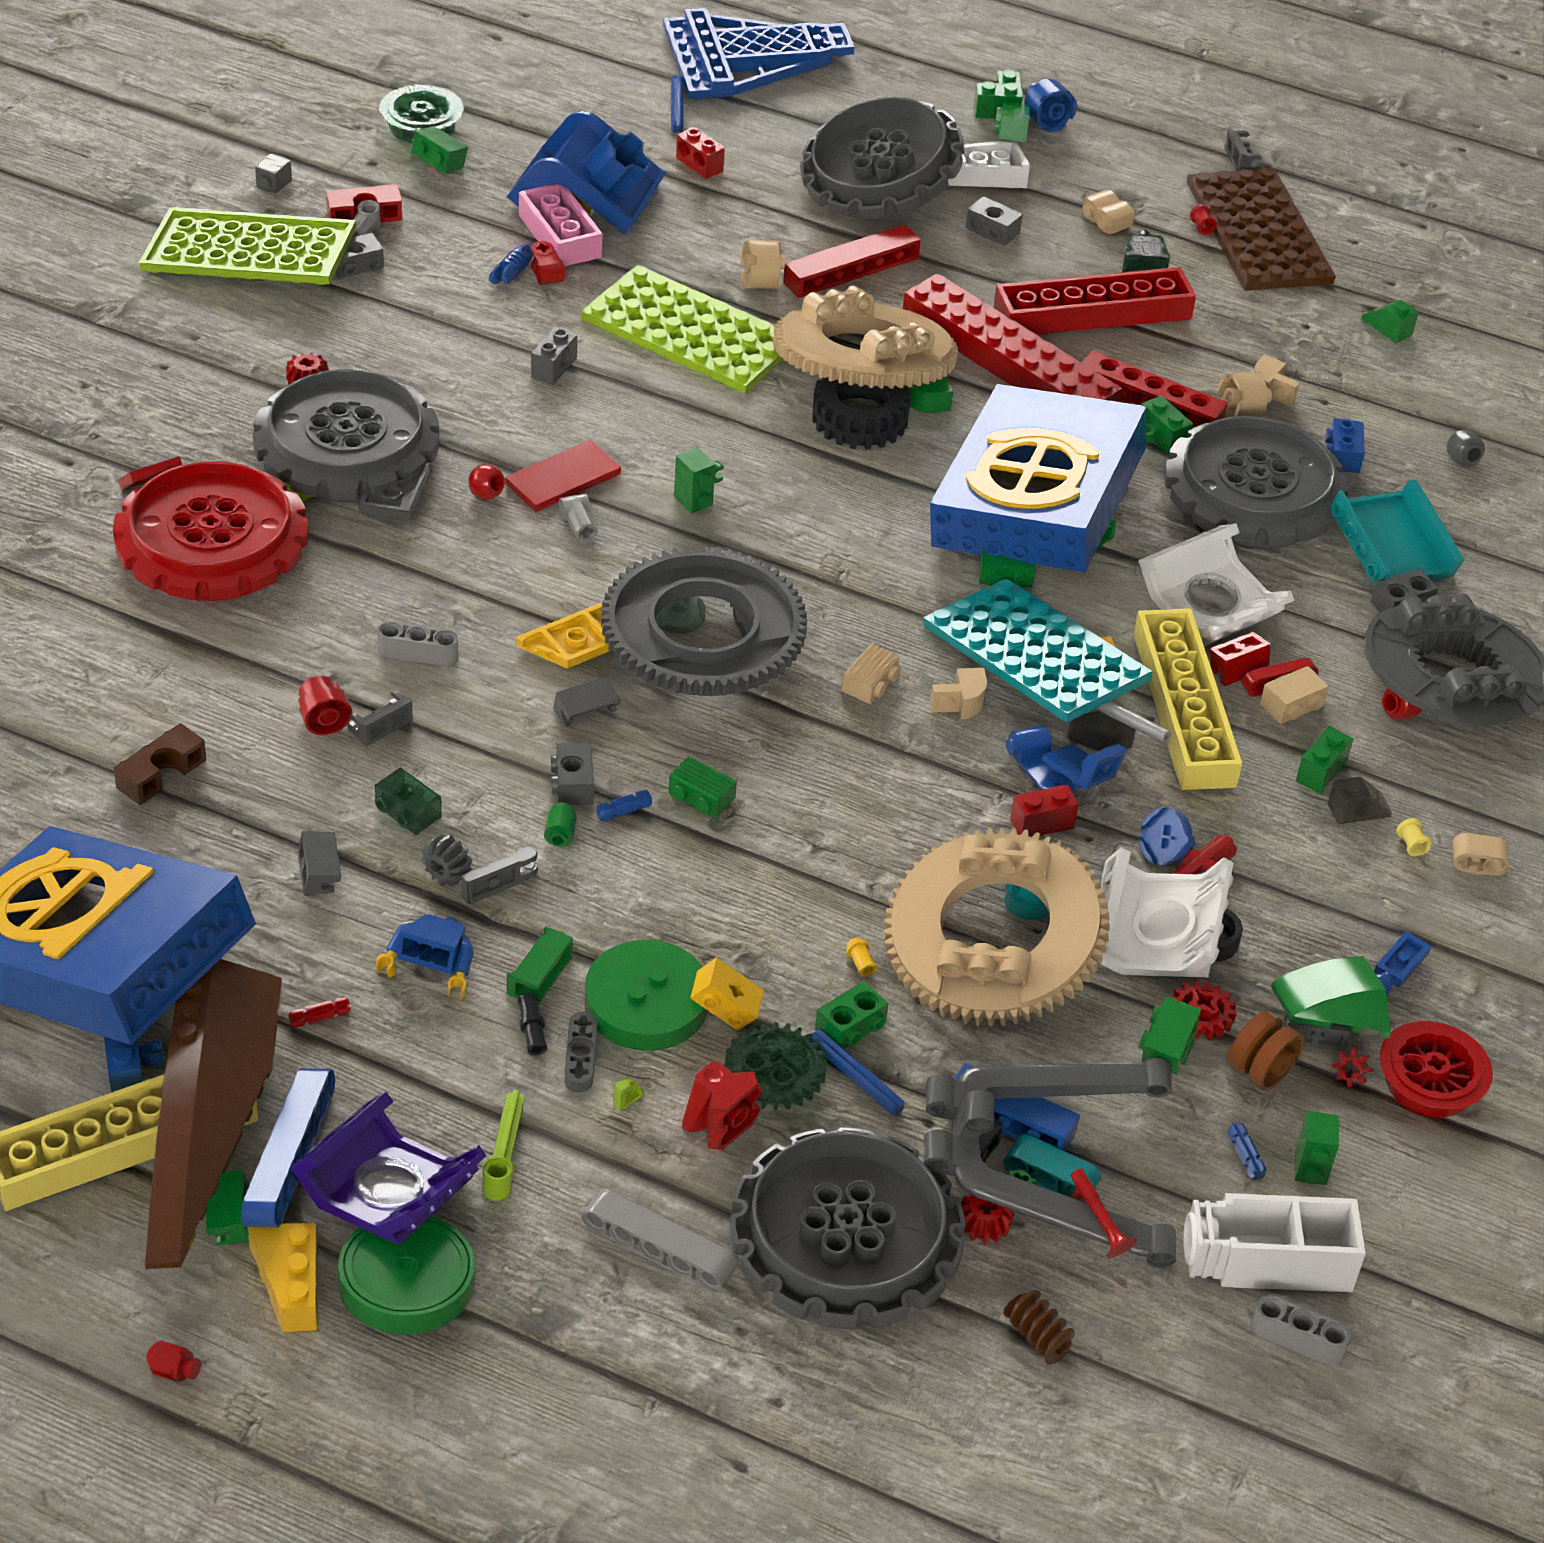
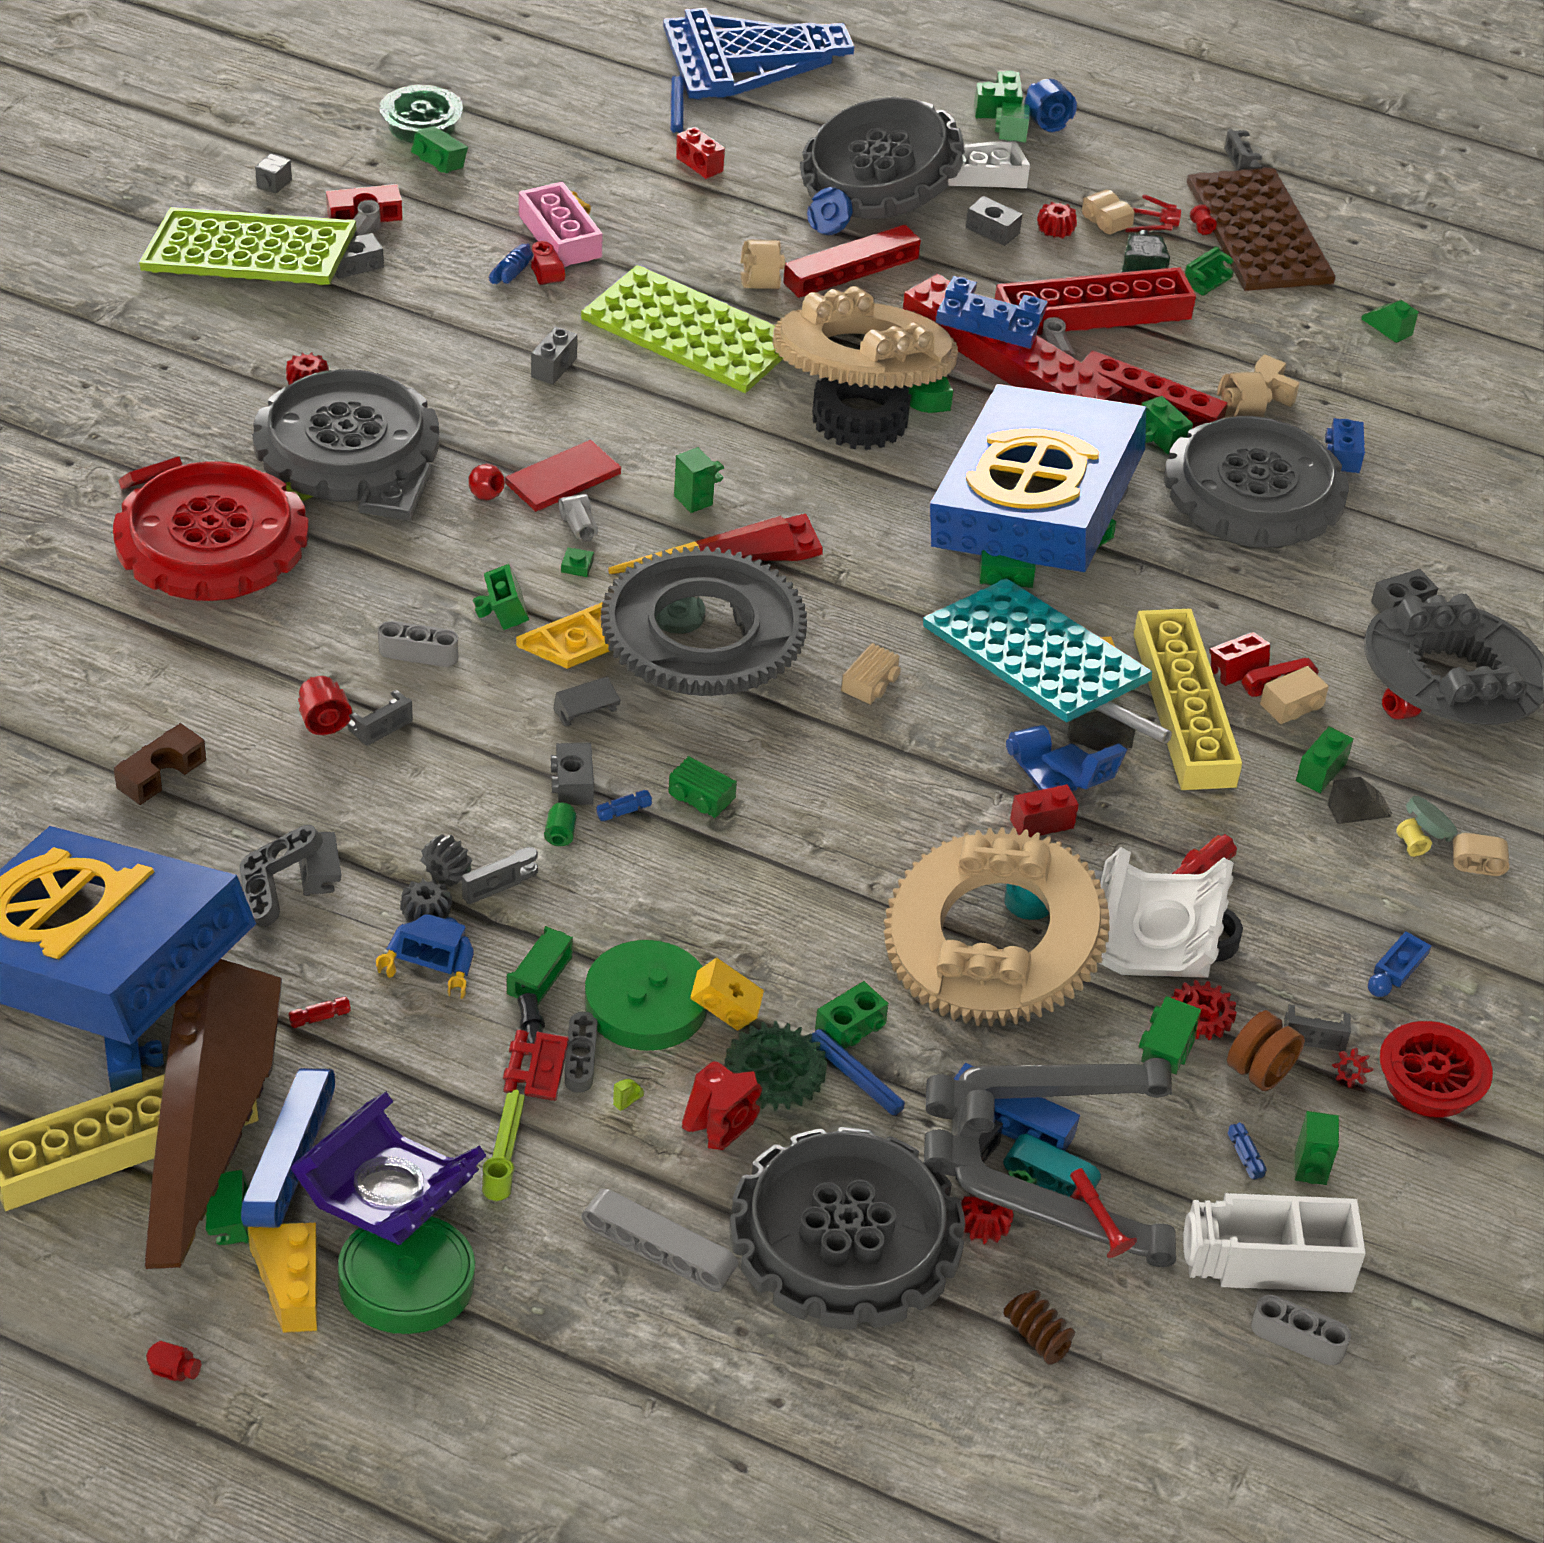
clear green brick [375,767,442,835] -> none
blue piece [506,111,666,234] -> none
yellow pin [846,937,878,977] -> none
tan brick [930,668,987,720] -> none
white panel [1138,523,1294,646] -> none
blue tile [1139,808,1196,866] -> none
green wedge [1271,956,1391,1038] -> none
teal panel [1329,479,1465,587] -> none
dark grey head [1447,429,1485,467] -> none
none -> dark grey beam [240,824,323,927]
none -> dark grey gear [400,878,452,923]
none -> green brick [473,564,529,630]
none -> red plate [503,1030,569,1101]
none -> green plate [561,547,594,577]
none -> red plate [608,513,823,574]
none -> blue tile [807,187,853,236]
none -> blue bracket [936,276,1048,348]
none -> red gear [1037,202,1077,239]
none -> light grey piece [1041,317,1075,358]
none -> red plant [1125,194,1181,232]
none -> green hinge [1185,246,1234,296]
none -> sand green tile [1406,795,1458,842]

